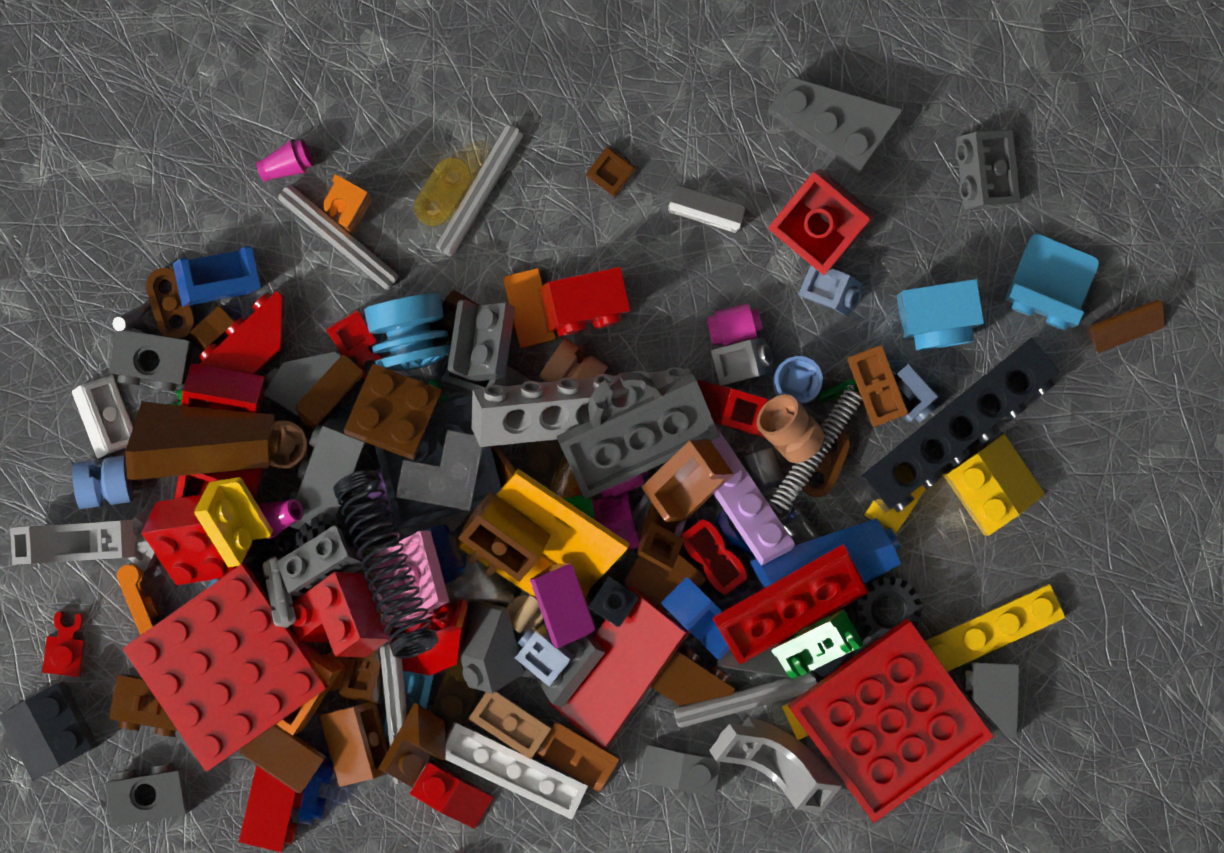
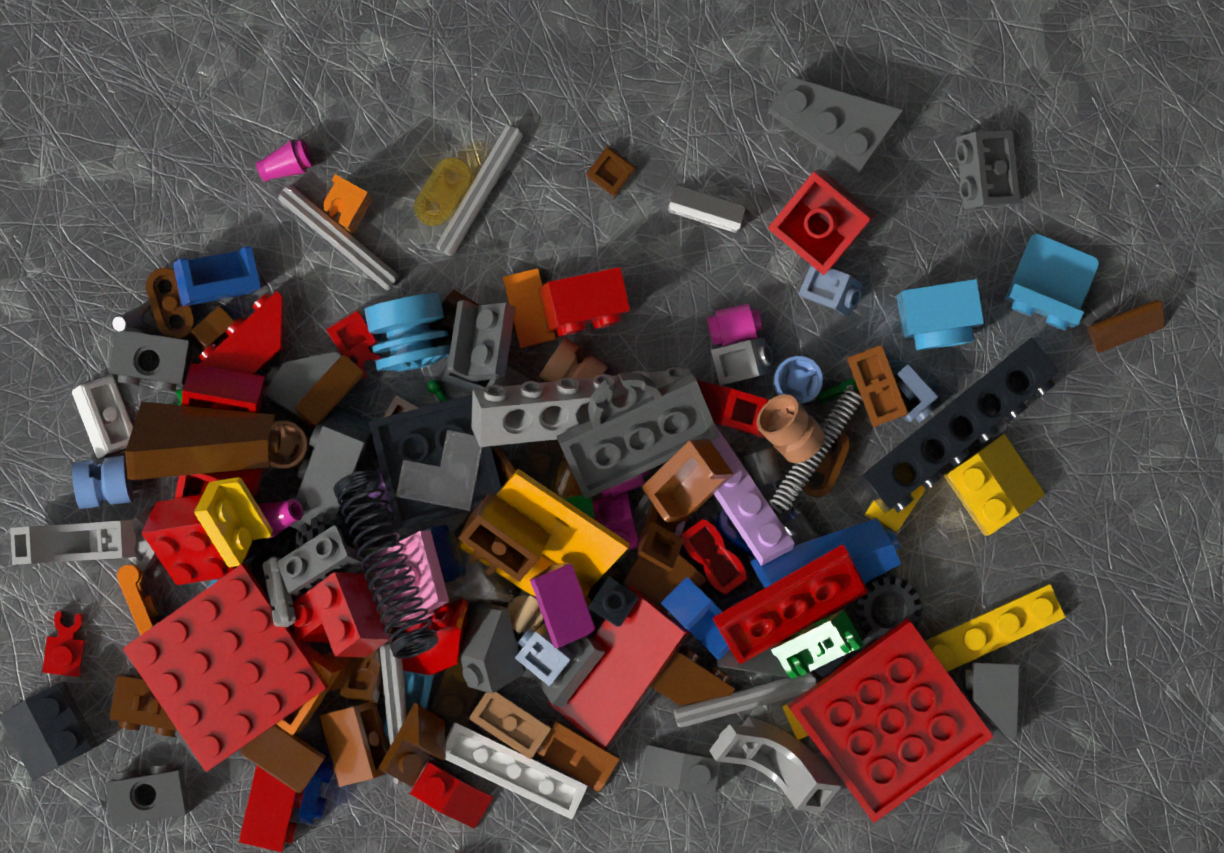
reddish brown plate [344,364,442,460] -> none

